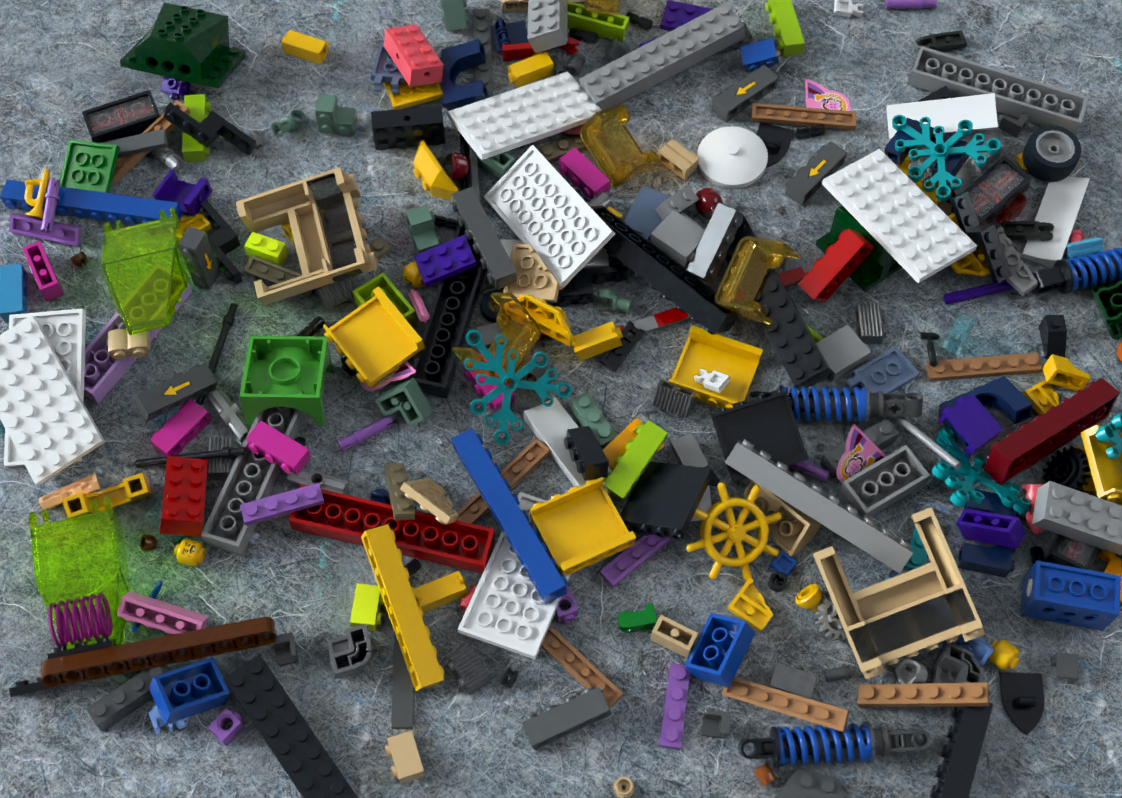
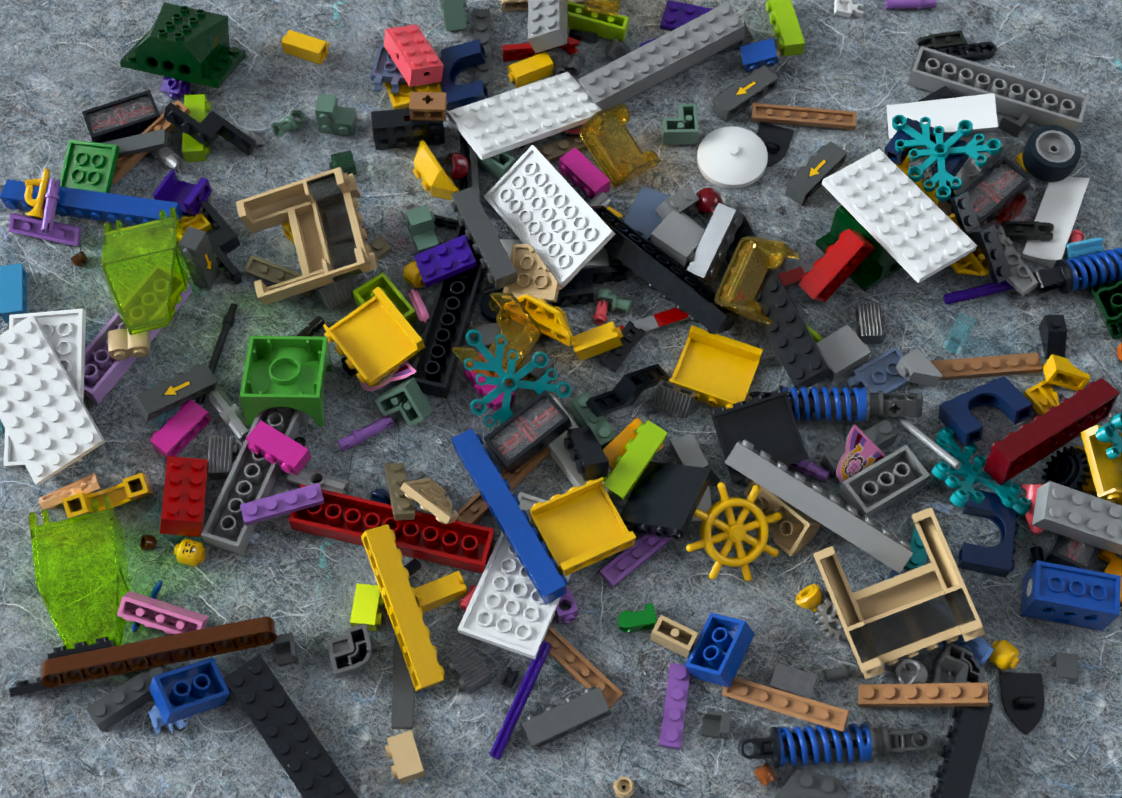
dark pink brick [22,241,64,301] -> none
magenta piece [48,592,112,648] -> none
black bar [135,447,247,468] -> none
medium lavender brick [208,708,245,747] -> none
neon yellow brick [244,232,289,266] -> none
dark blue hinge [491,18,529,52] -> none
black piece [625,12,653,30] -> none
tan brick [658,139,699,180] -> none
white plate [694,369,730,393] -> none
yellow wing [727,577,773,633] -> none
black bush [768,572,788,592] -> none
blue tile [769,550,798,577] -> none
black piece [795,125,825,140] -> none
sticker [805,79,851,129] -> none
pearl dark grey piece [920,332,939,367] -> none
dark purple panel [938,393,1003,457] -> none
dark purple brick [956,509,1026,549] -> none
none -> clear green brick [329,150,357,175]
none -> medium nougat brick [409,91,447,121]
none -> brick [483,390,572,474]
none -> dark purple axle [490,641,551,760]
none -> black bracket [585,364,670,418]
none -> coral pin [593,300,609,325]
none -> sand green brick [661,104,699,145]
none -> light grey slope [896,348,943,387]
none -> black beam [935,42,997,61]

